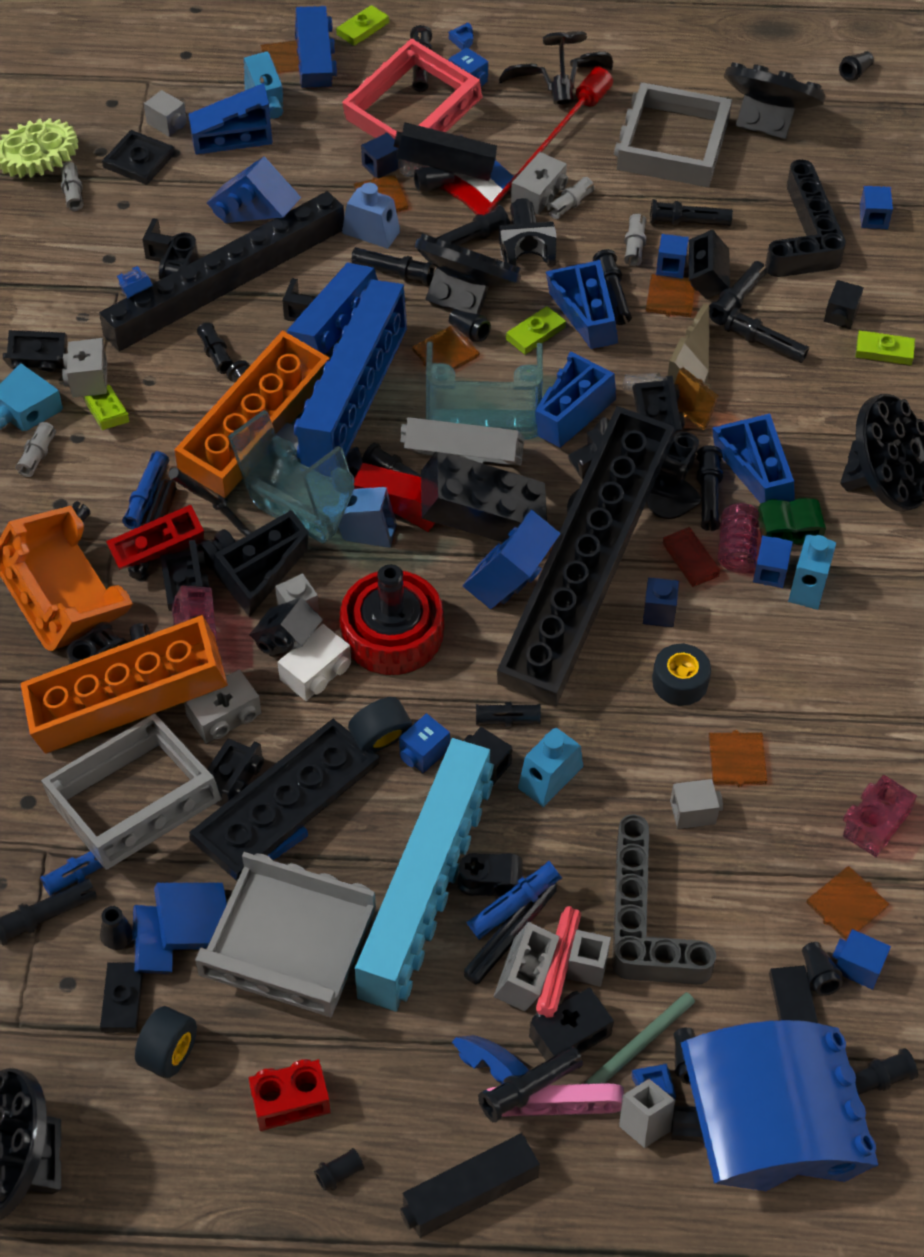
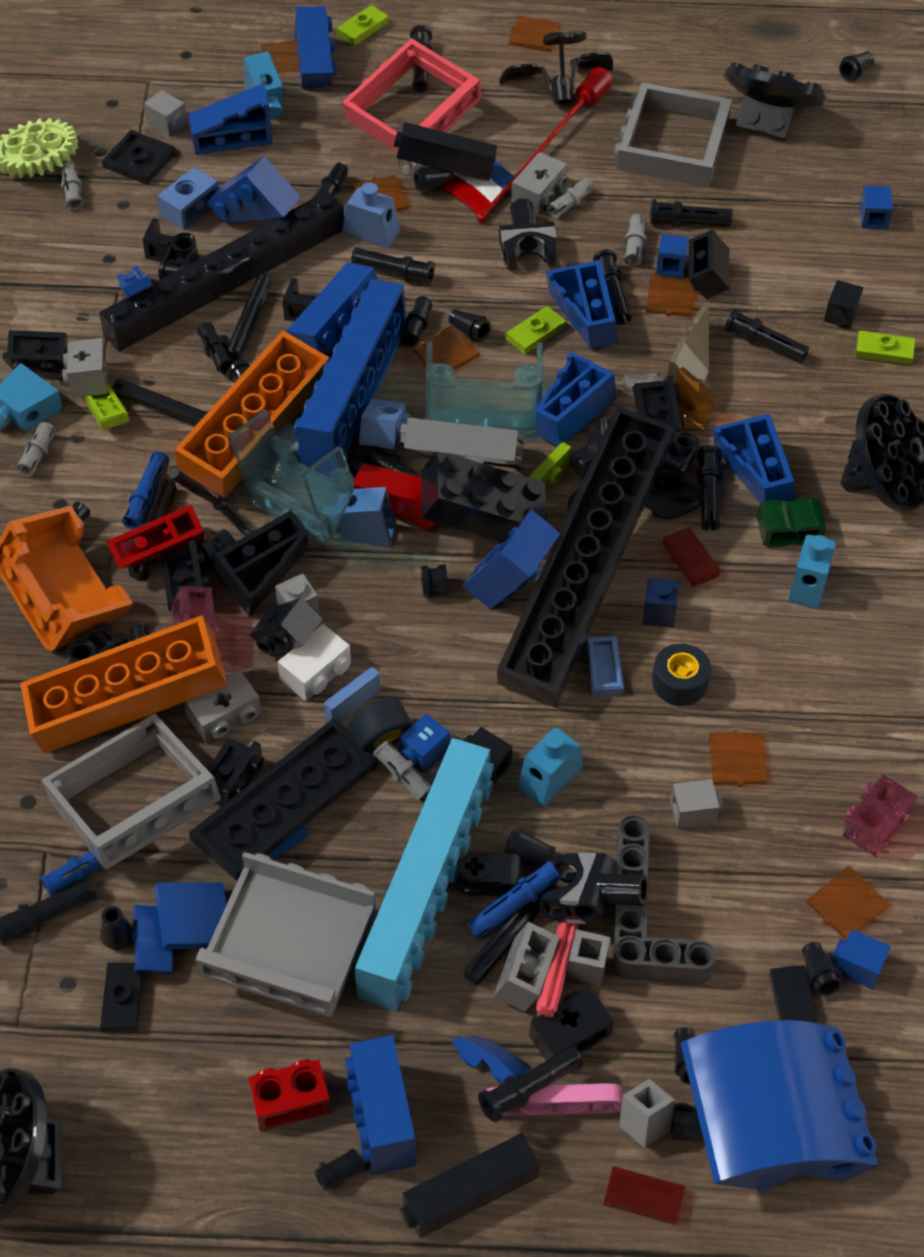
black wheel [134,1006,197,1078] -> none
red wheel [340,564,445,675] -> none
dark blue brick [361,133,403,180] -> none
black bracket [414,233,522,315] -> none
black pin [436,205,510,246] -> none
blue tile [449,22,473,50] -> none
blue brick [449,47,488,86] -> none
black pin [476,702,541,727] -> none
sand green bar [585,992,695,1084] -> none
blue tile [631,1064,676,1100] -> none
black pin [709,261,767,325] -> none
clear pink piece [718,503,760,573] -> none
blue brick [753,536,793,588] -> none
black beam [765,159,846,277] -> none
black pin [855,1047,918,1095] -> none
none -> black axle [112,378,208,425]
none -> medium blue brick [157,167,219,230]
none -> black axle [226,273,272,360]
none -> black axle [312,162,348,199]
none -> medium blue tile [324,667,381,723]
none -> blue brick [344,1035,416,1175]
none -> medium blue brick [359,399,410,449]
none -> light grey pin [373,740,432,802]
none -> black pin [401,296,433,346]
none -> black wheel [421,564,448,597]
none -> black cone [504,830,556,865]
none -> clear orange piece [509,16,561,53]
none -> lime plate [528,442,571,492]
none -> black connector [539,853,649,924]
none -> medium blue tile [585,636,624,696]
none -> clear red tile [603,1166,685,1226]

